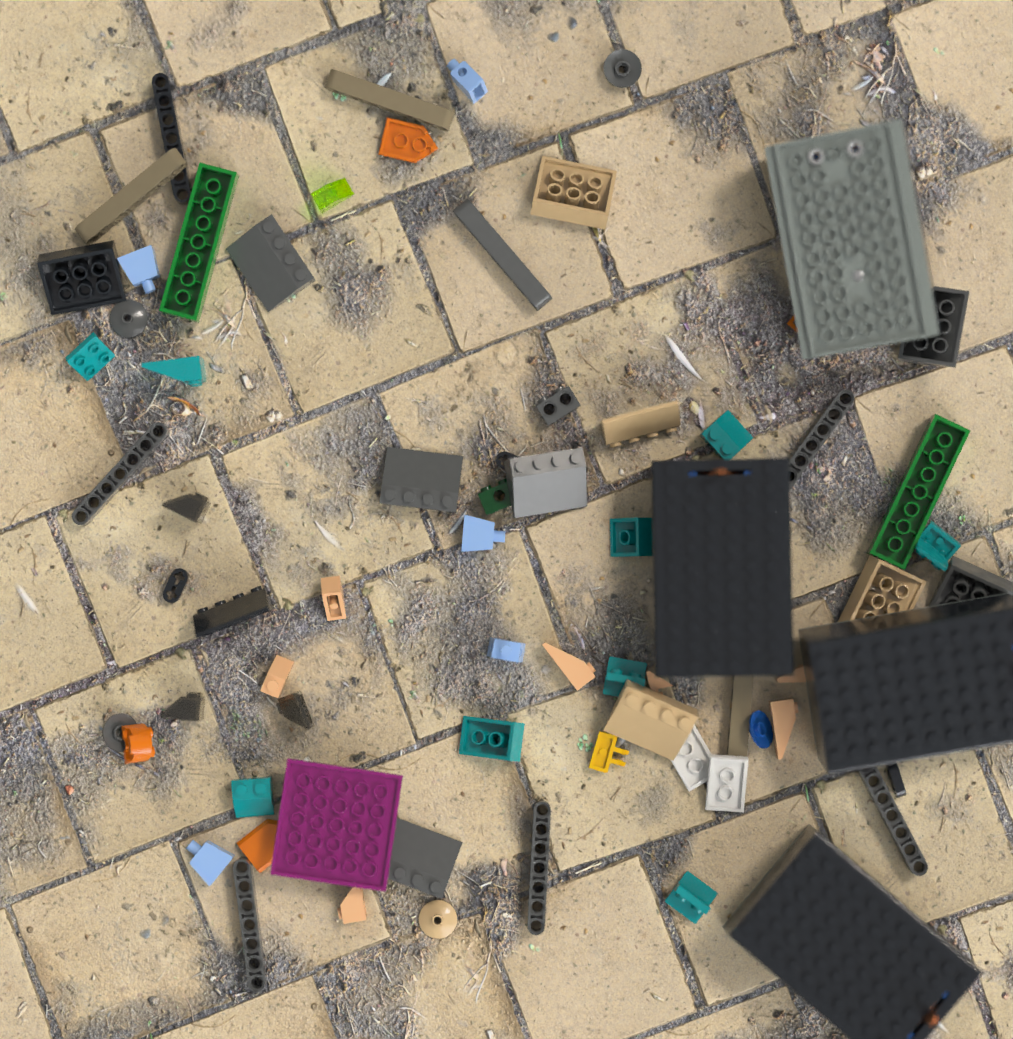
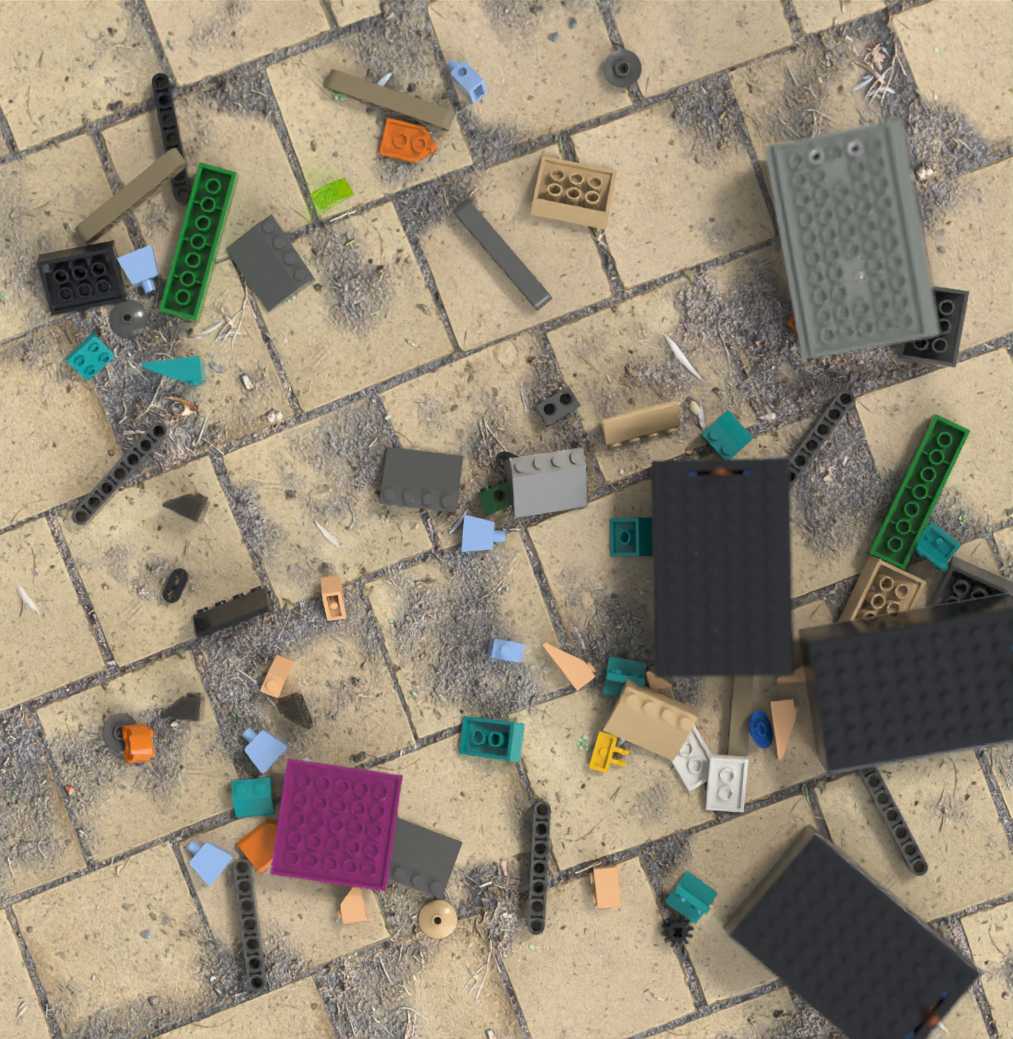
black beam [886,763,906,798] -> none
none -> light blue torso [242,727,289,774]
none -> light nougat brick [590,865,621,908]
none -> black gear [661,914,694,948]

